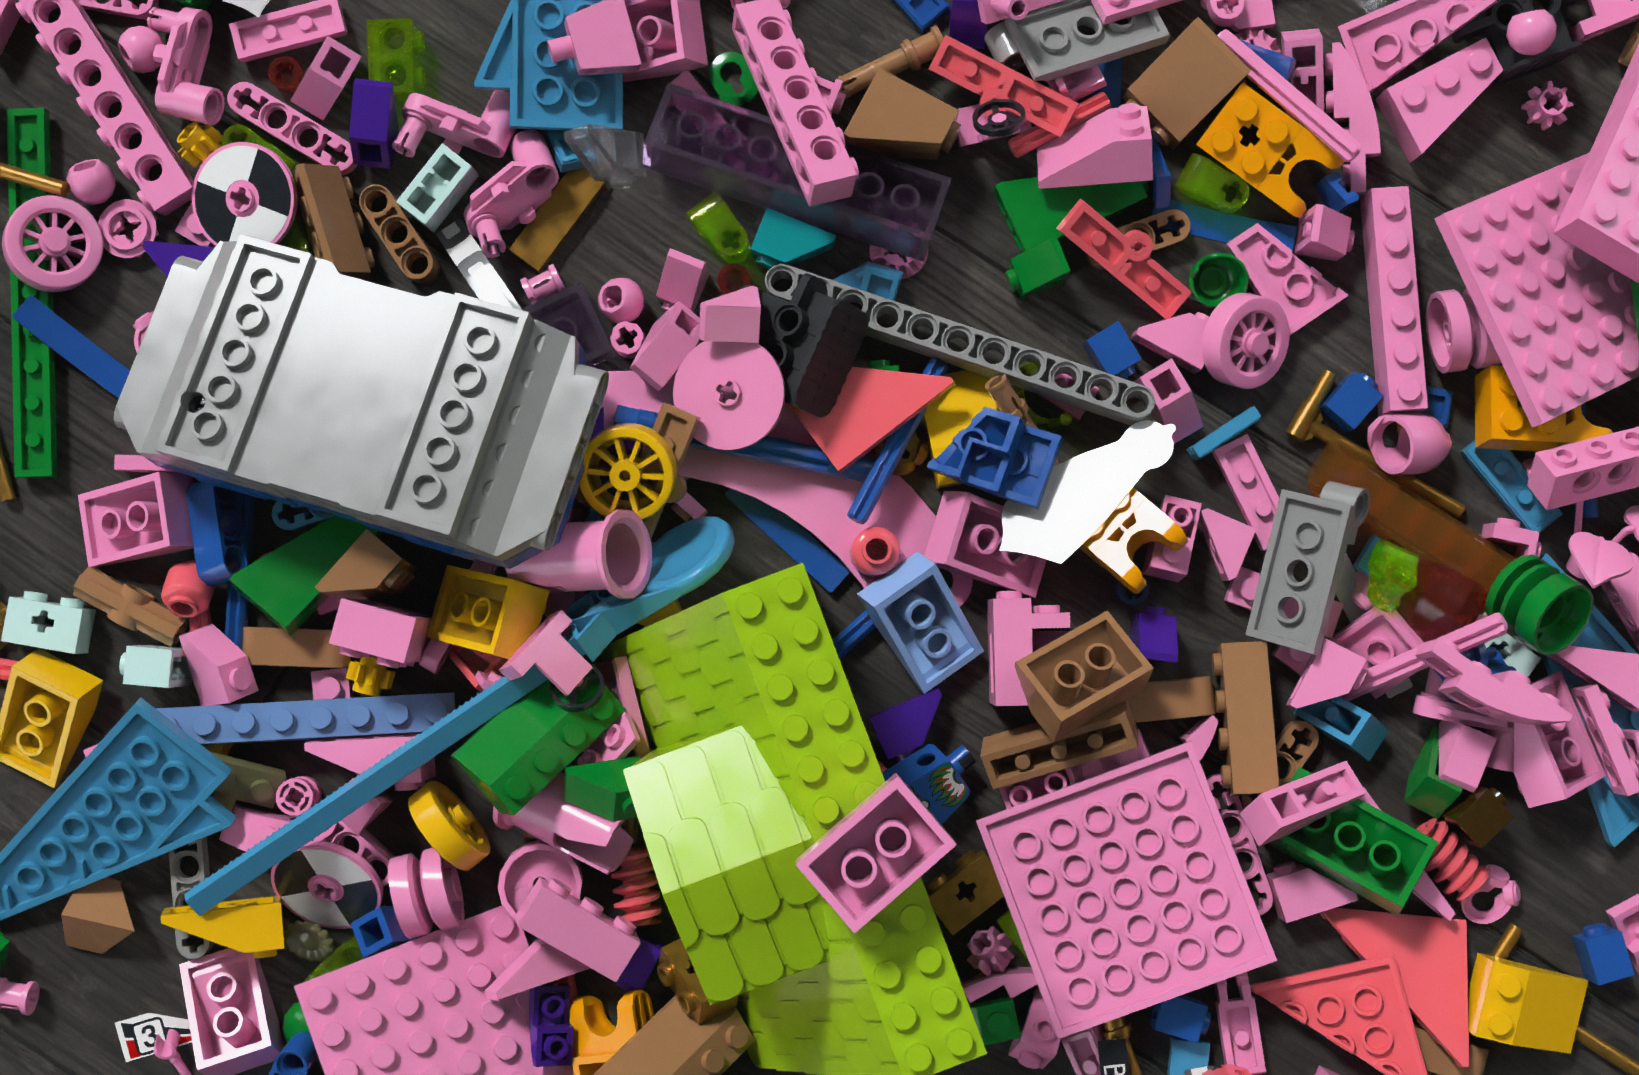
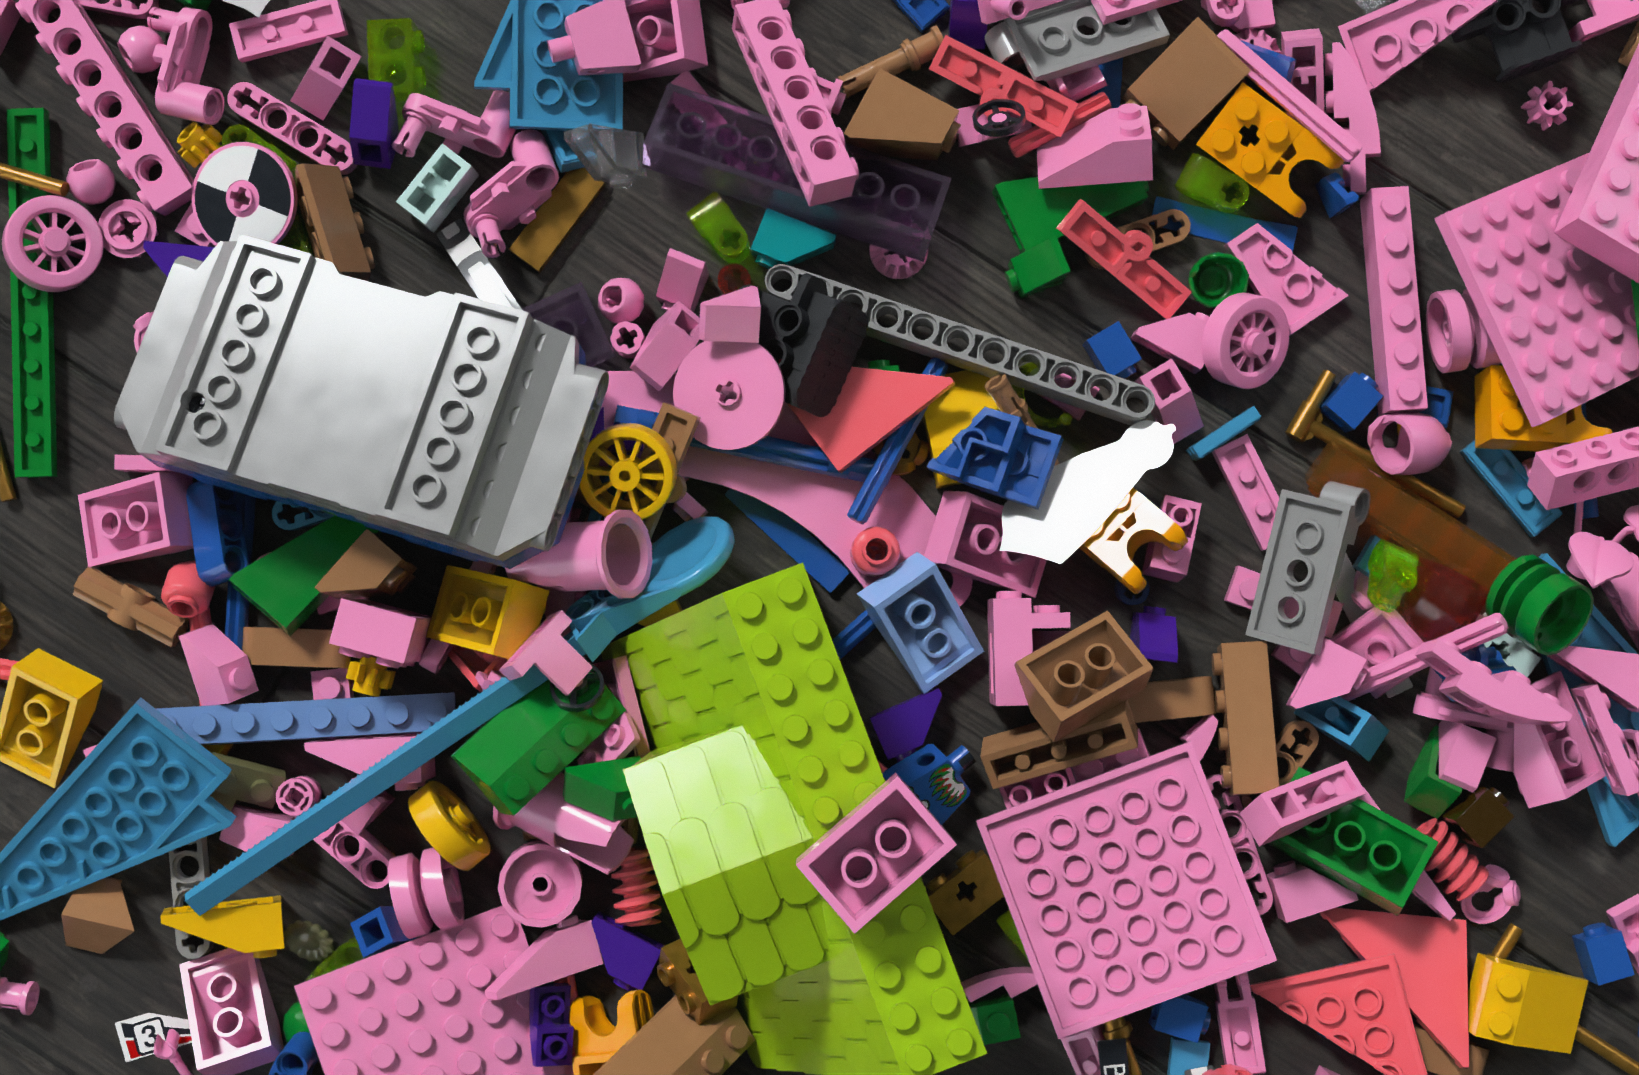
light aqua brick [1,591,96,654] -> none
blue sticker [12,295,130,398] -> none
light aqua brick [119,645,192,688] -> none
clear red bush [268,56,305,93] -> none
piece [271,841,383,929] -> none
medium nougat beam [359,184,440,285] -> none
bright pink brick [515,877,641,982] -> none
bright pink bush [520,264,568,309] -> none
green piece [710,52,760,108] -> none
dark azure tile [833,261,904,301] -> none
bright pink gear [966,926,1014,976] -> none
bright pink bracket [1008,984,1061,1069] -> none
blue tile [1147,139,1171,209] -> none
bright pink slope [1198,508,1256,581] -> none
bright pink slope [1293,204,1355,261] -> none
bright pink wedge [1375,37,1503,164] -> none
bright pink bracket [1481,518,1541,560] -> none
bright pink piece [1506,10,1557,55] -> none

